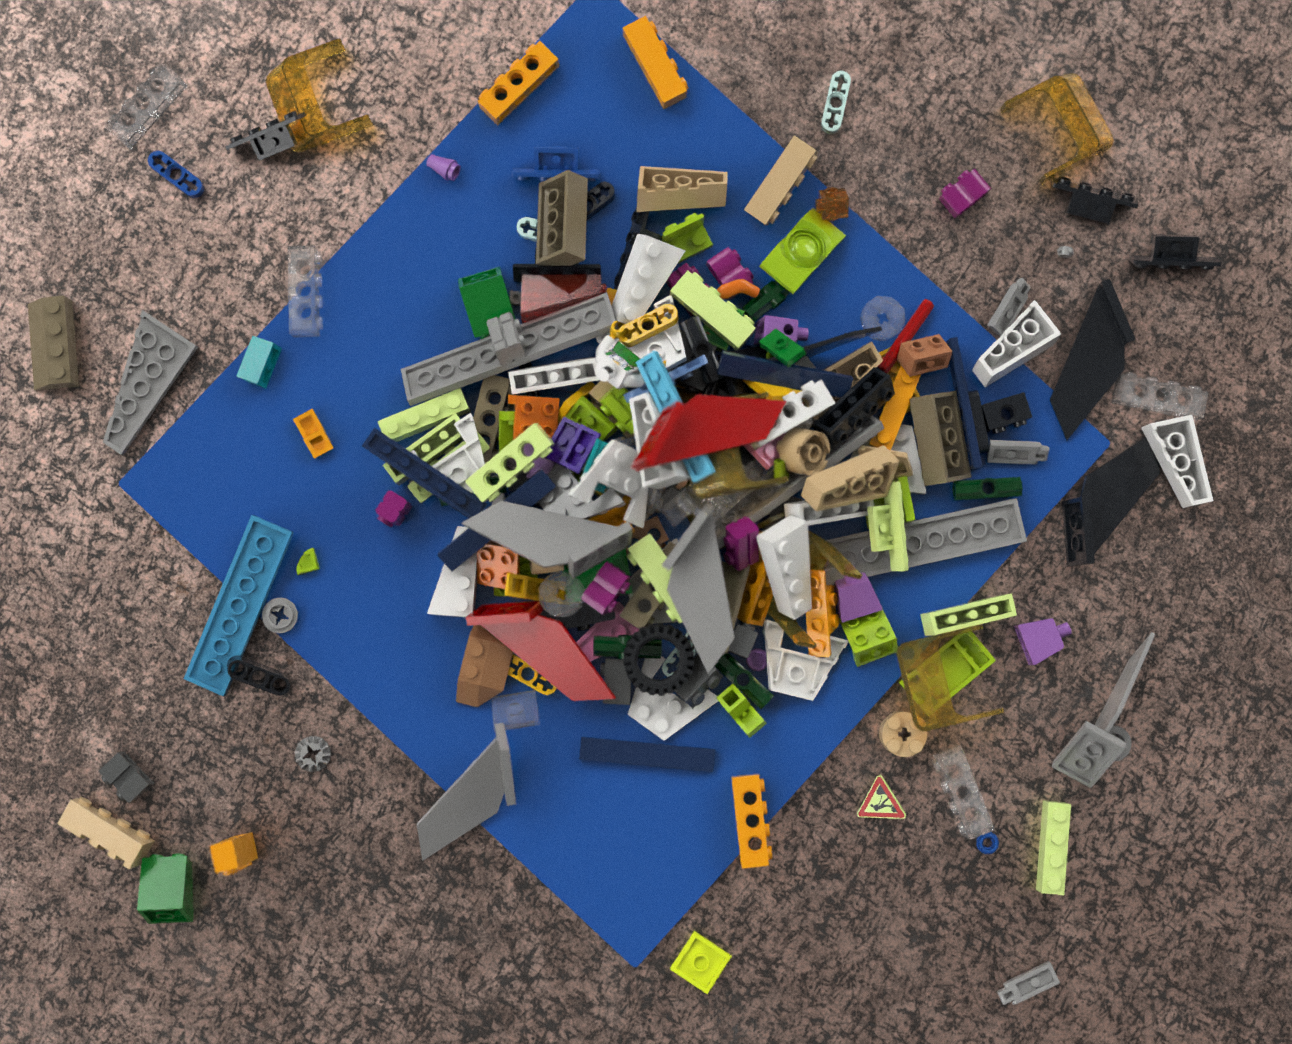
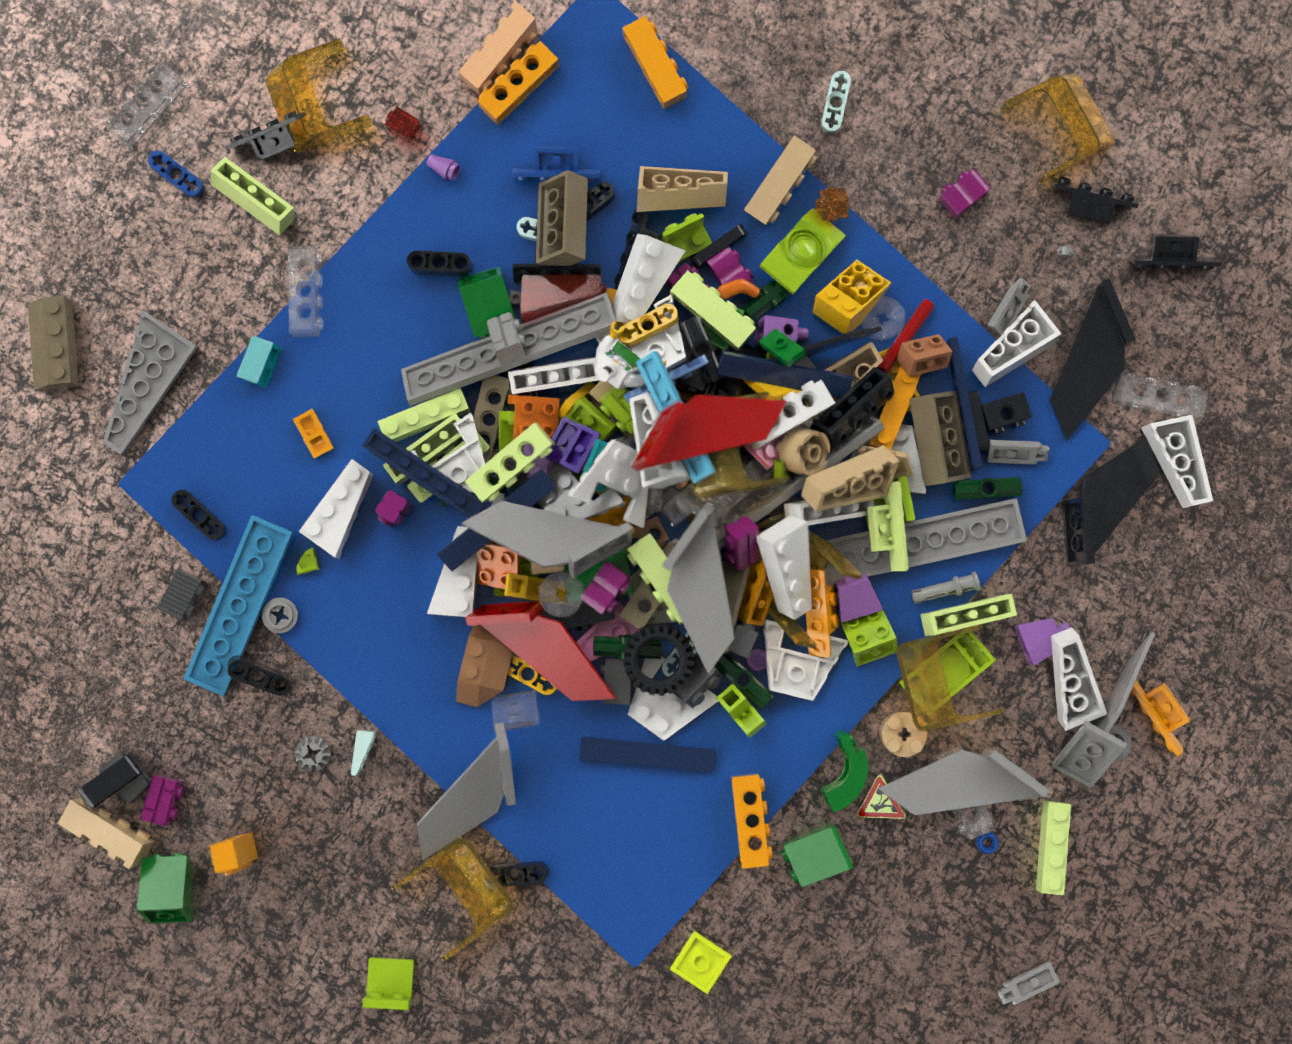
none -> black beam [77,753,144,810]
none -> magenta brick [140,774,184,826]
none -> dark grey brick [157,569,206,621]
none -> black beam [171,490,226,540]
none -> yellowish green brick [210,157,294,235]
none -> white wedge [299,459,373,559]
none -> light aqua slope [351,730,377,776]
none -> lime bracket [362,957,414,1010]
none -> clear red brick [385,106,421,144]
none -> clear yellow windscreen [391,838,513,962]
none -> black beam [407,250,473,277]
none -> light nougat wedge [459,1,538,95]
none -> black beam [483,861,549,887]
none -> black beam [690,224,748,270]
none -> green slope [780,822,854,887]
none -> yellow slope [812,260,891,334]
none -> green arch [820,730,868,813]
none -> light grey piece [878,748,1050,816]
none -> light grey pin [911,571,981,604]
none -> white wedge [1051,627,1107,731]
none -> light orange bracket [1130,680,1190,757]

